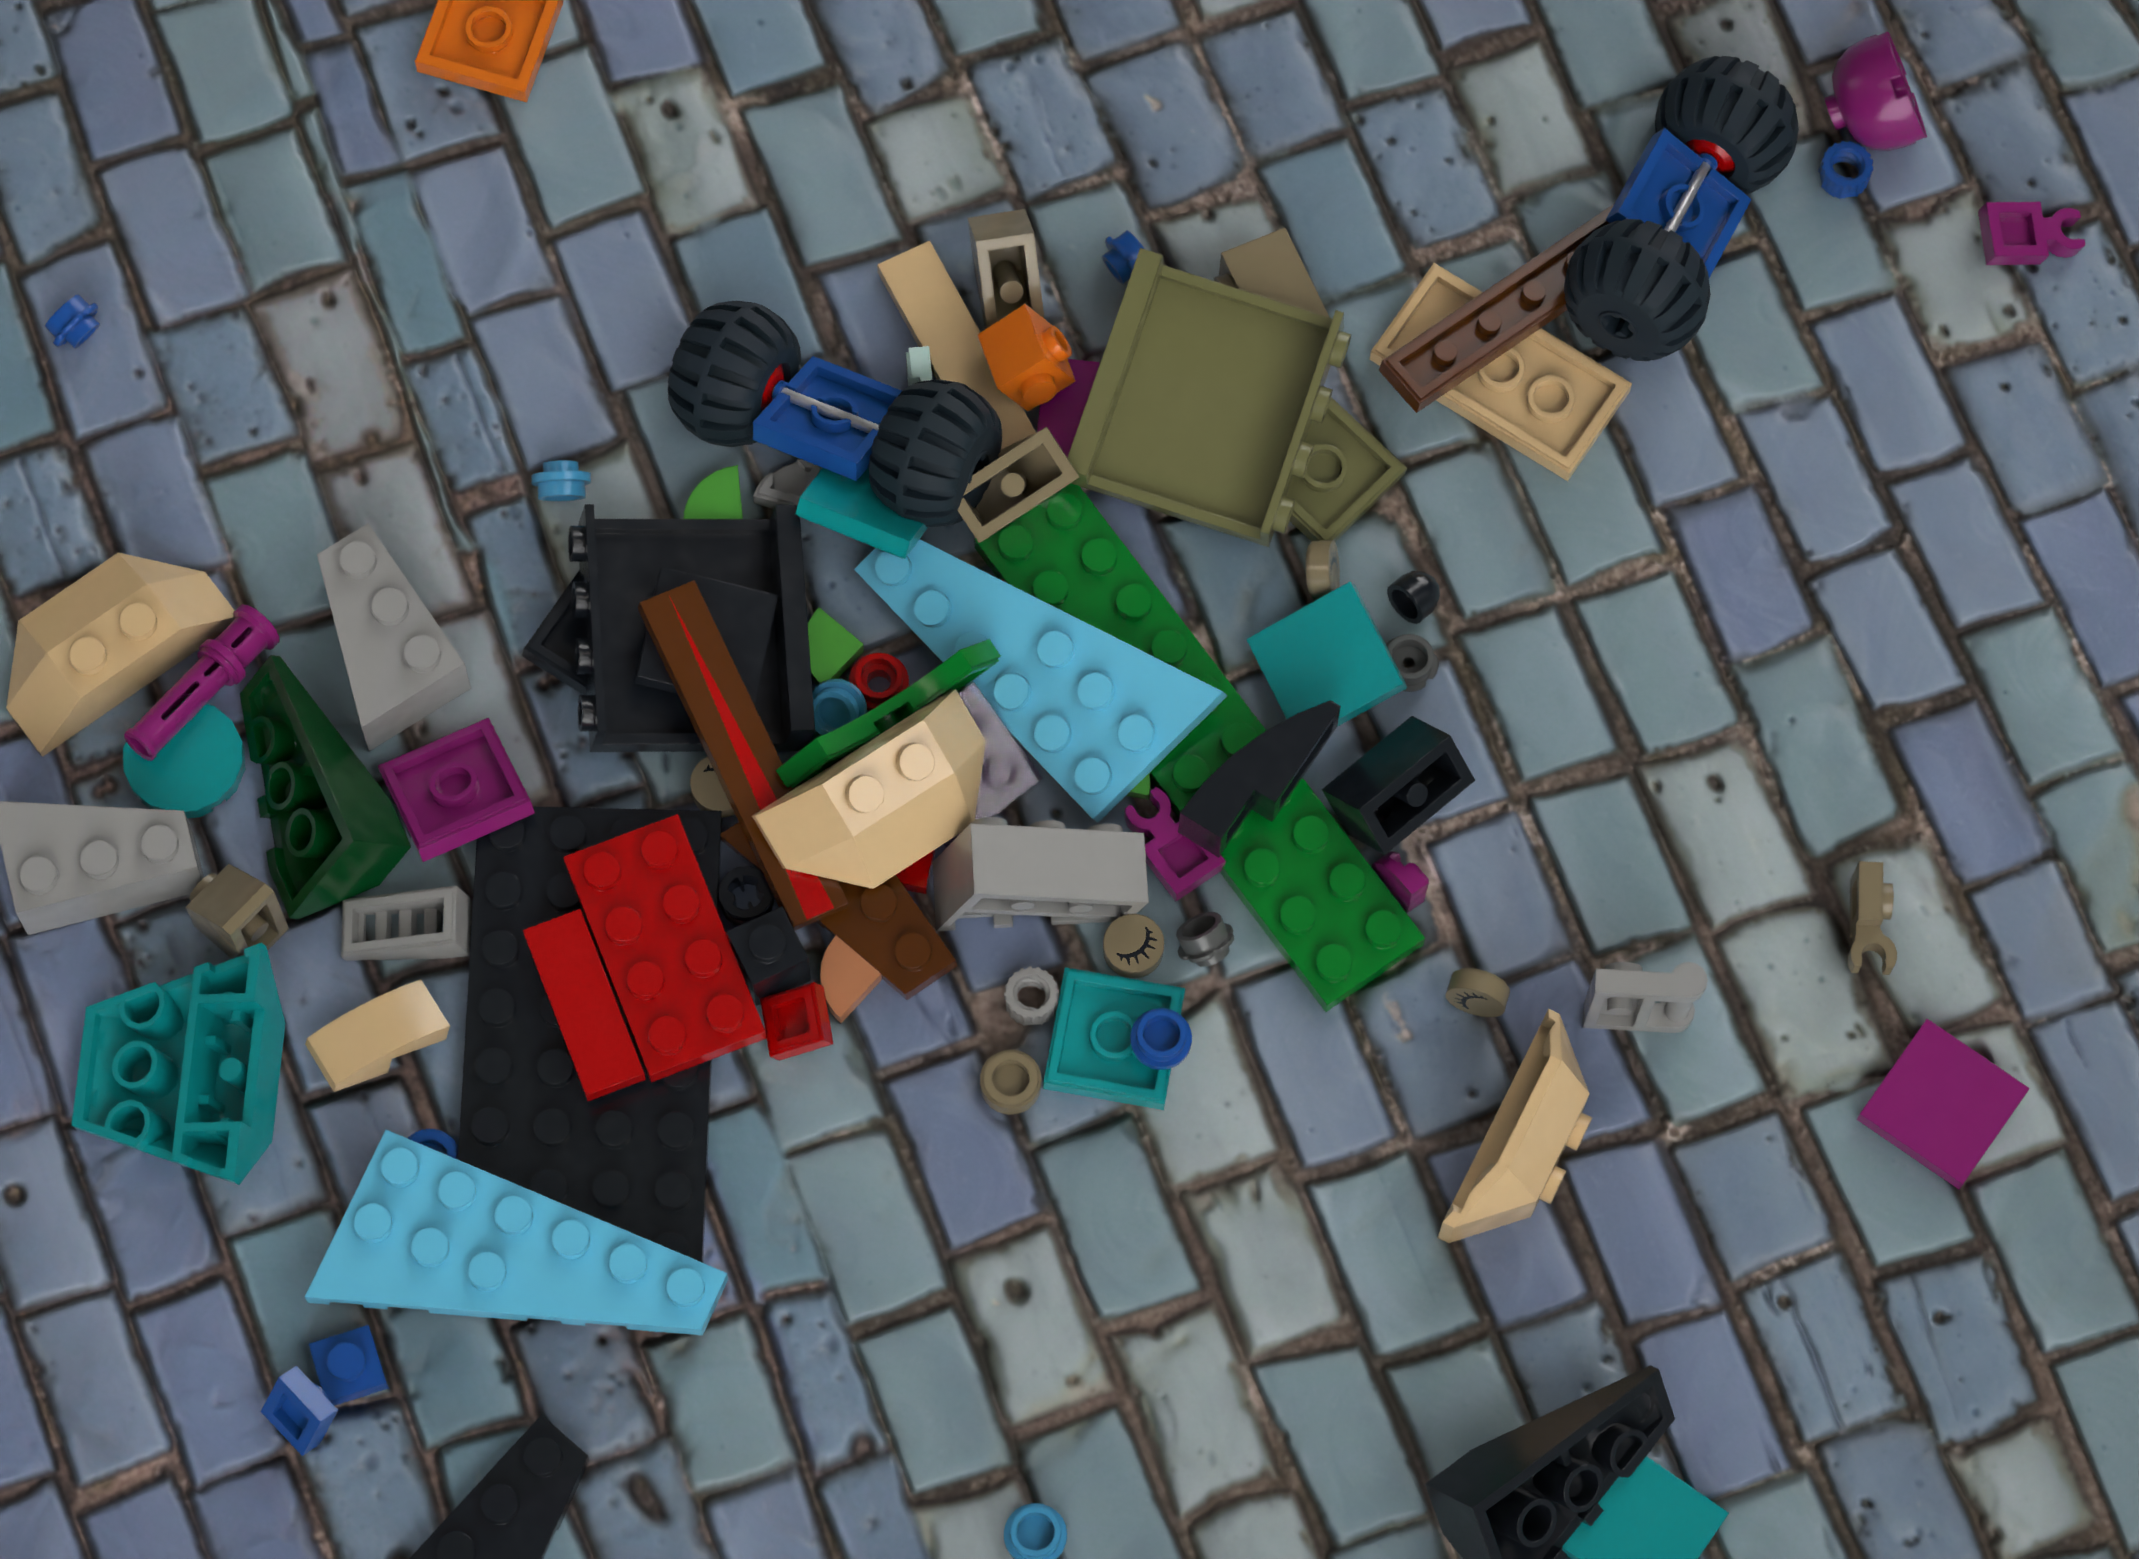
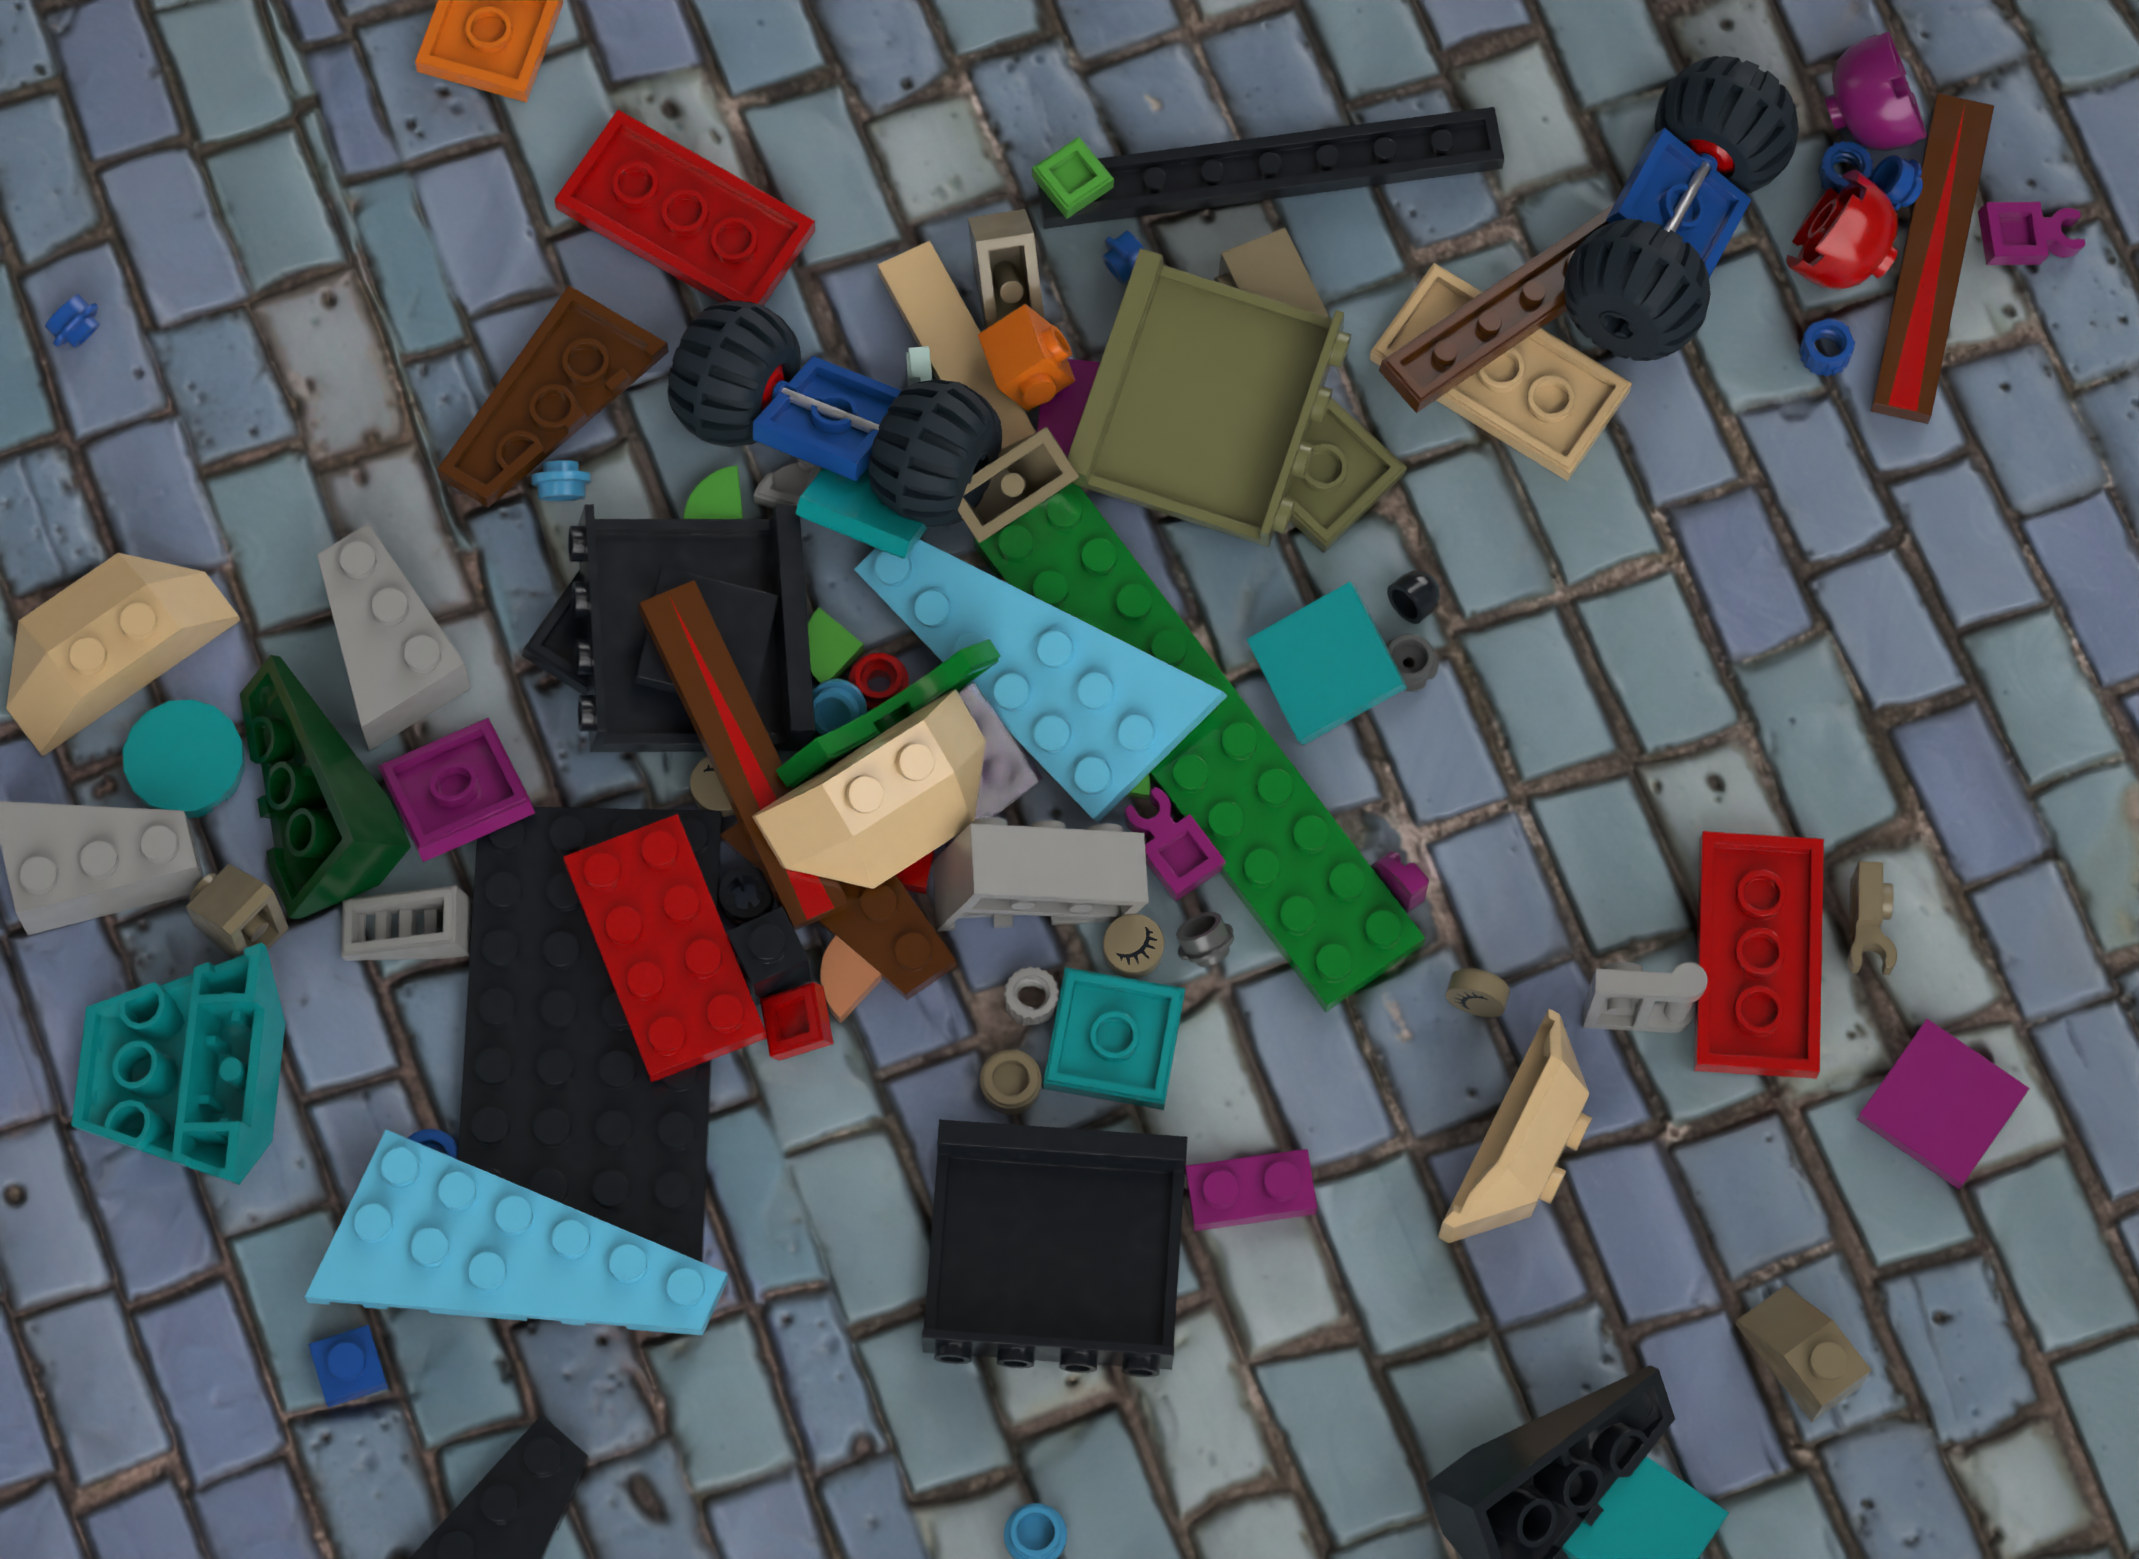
magenta pin [124,604,280,761] -> none
blue plate [260,1366,338,1456] -> none
tan slope [305,979,450,1092] -> none
red tile [523,909,646,1101] -> none
blue plate [1130,1008,1192,1070] -> none
black slope [1178,700,1341,858] -> none
dark tan tile [1306,540,1340,600] -> none
black brick [1322,716,1475,855] -> none
none -> reddish brown wing [437,285,669,508]
none -> red plate [554,110,816,306]
none -> black panel [922,1119,1188,1377]
none -> bright green tile [1032,136,1114,219]
none -> black plate [1036,107,1504,229]
none -> magenta plate [1185,1149,1317,1231]
none -> red plate [1694,831,1824,1079]
none -> dark tan slope [1735,1285,1872,1423]
none -> red cylinder [1786,170,1898,290]
none -> blue axle [1799,318,1855,377]
none -> reddish brown tile [1870,93,1994,424]
none -> blue plate [1870,155,1923,211]

